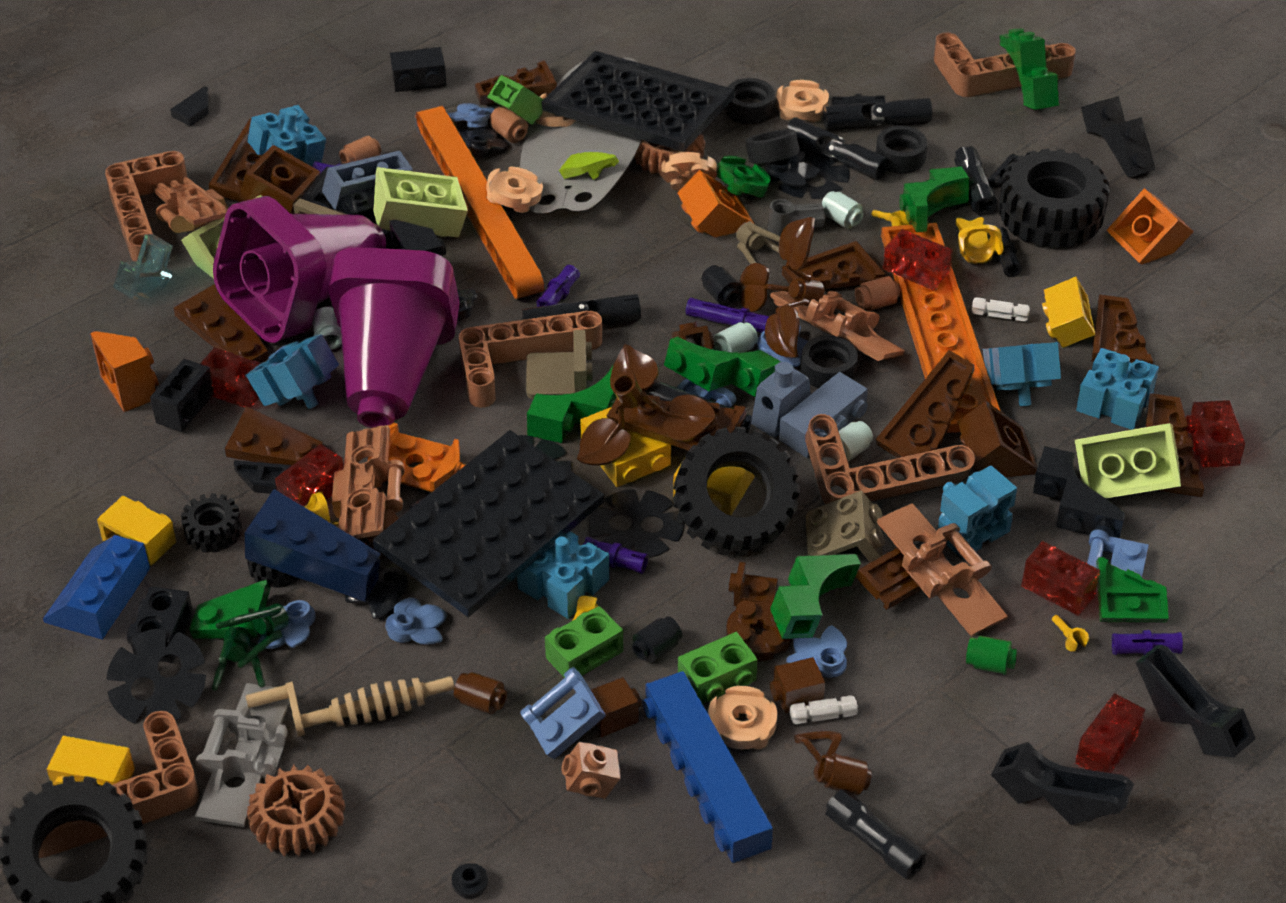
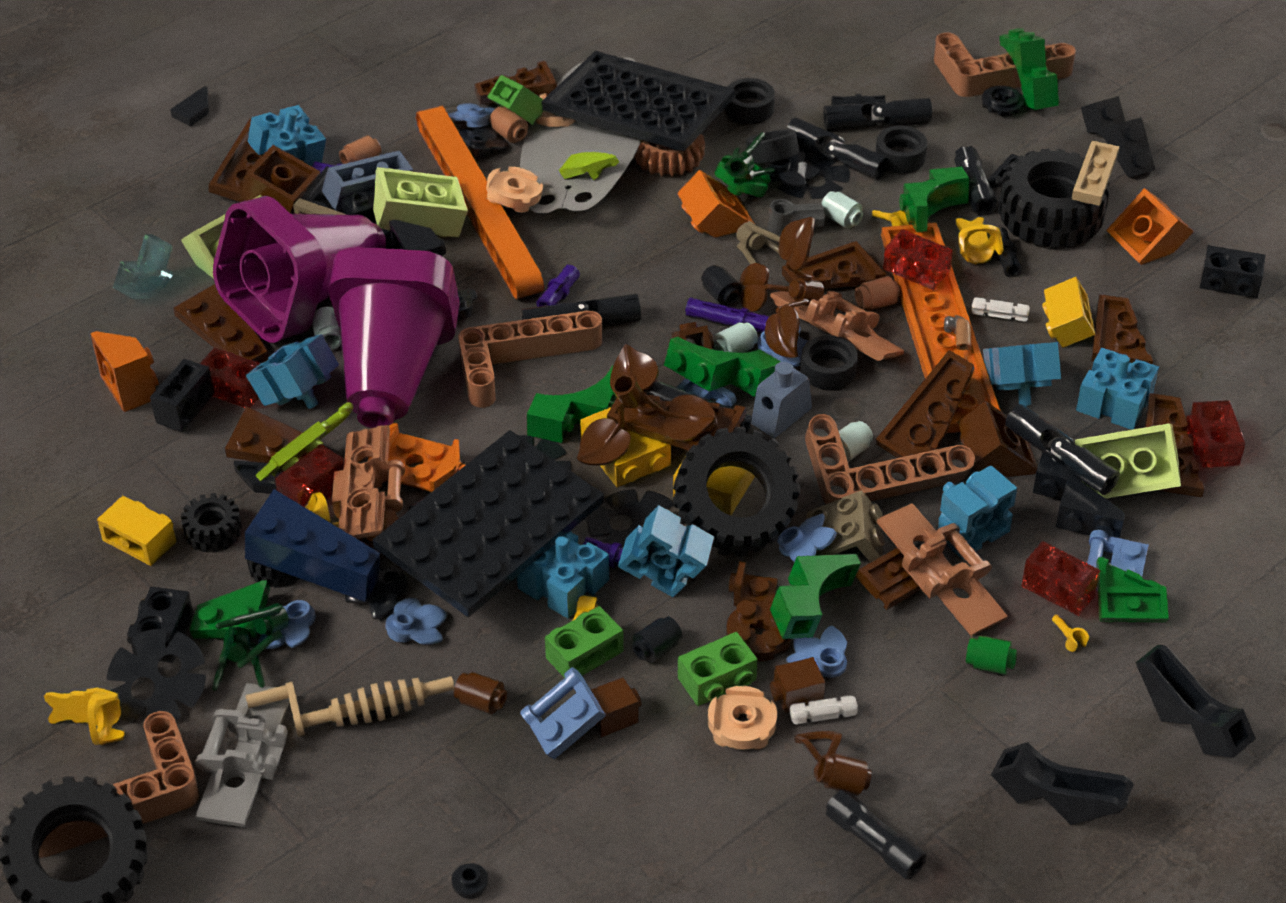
blue slope [43,535,150,640] -> none
yellow brick [46,736,135,786] -> none
nougat beam [105,151,188,268] -> none
nougat piece [154,177,228,233] -> none
nougat gear [247,764,345,856] -> none
black brick [390,47,447,92] -> none
dark tan bracket [526,330,593,399] -> none
nougat brick [562,742,620,799] -> none
blue brick [642,671,773,863] -> none
light nougat plate [662,152,717,191] -> none
light nougat plate [776,80,829,122] -> none
sand blue brick [779,372,868,458] -> none
clear red brick [1075,693,1145,773] -> none
dark purple pin [1111,630,1183,656] -> none
none -> yellow hair [44,688,125,745]
none -> lime plate [255,402,353,482]
none -> dark azure brick [618,505,714,597]
none -> dark green plant [725,132,775,181]
none -> medium blue plate [777,514,837,562]
none -> medium nougat arm [944,315,971,351]
none -> black gear [981,86,1024,116]
none -> black piece [1005,404,1120,495]
none -> tan plate [1072,141,1119,206]
none -> black brick [1200,245,1266,298]

